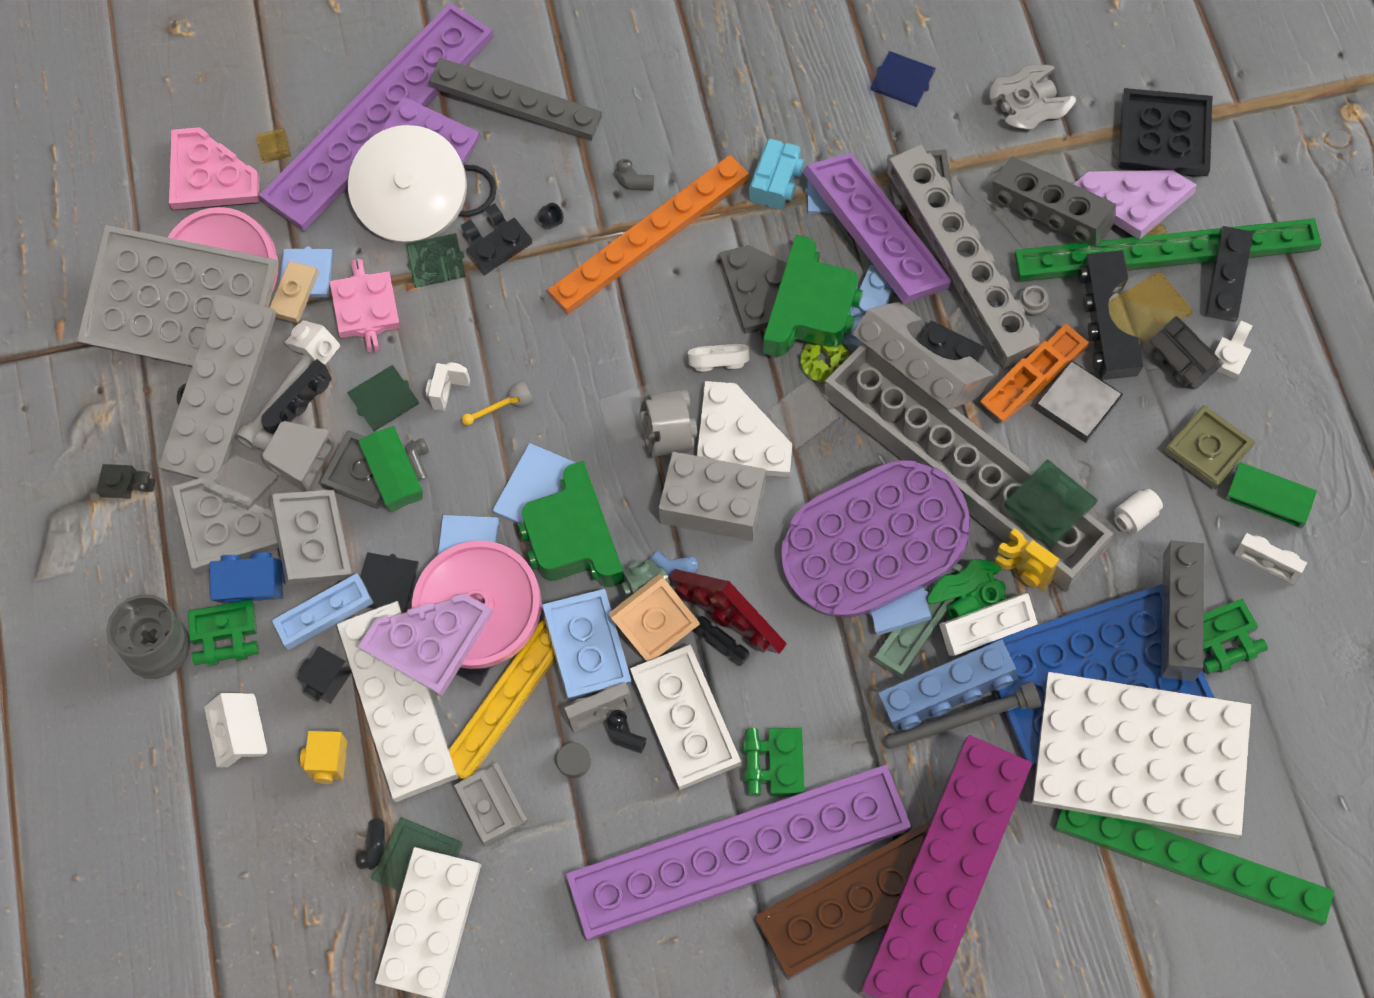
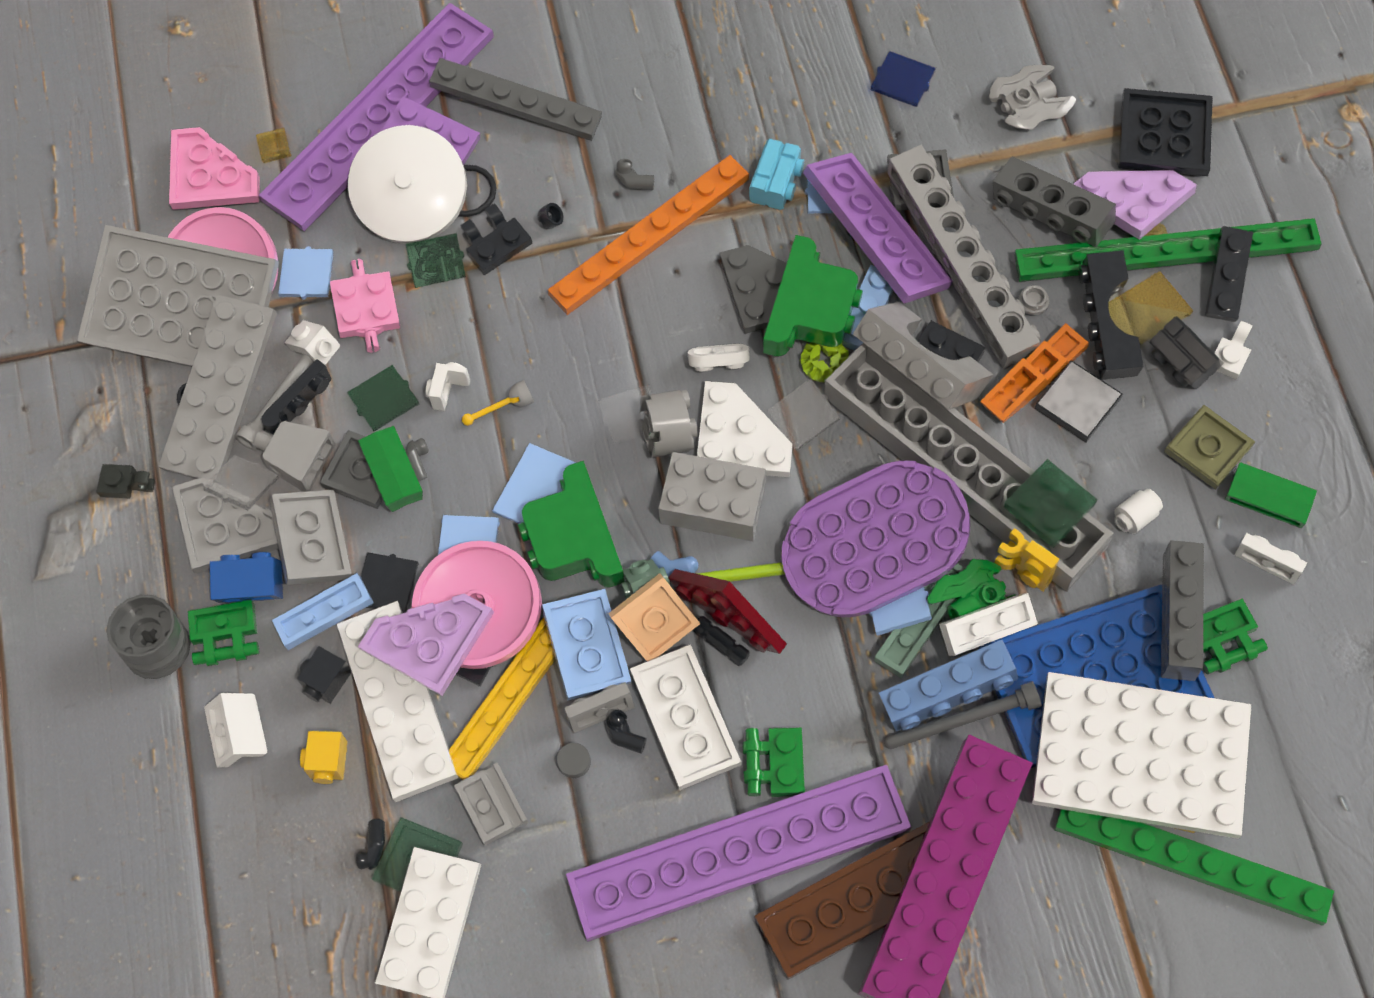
tan plate [270,261,319,323] -> none
none -> lime bar [696,562,785,582]

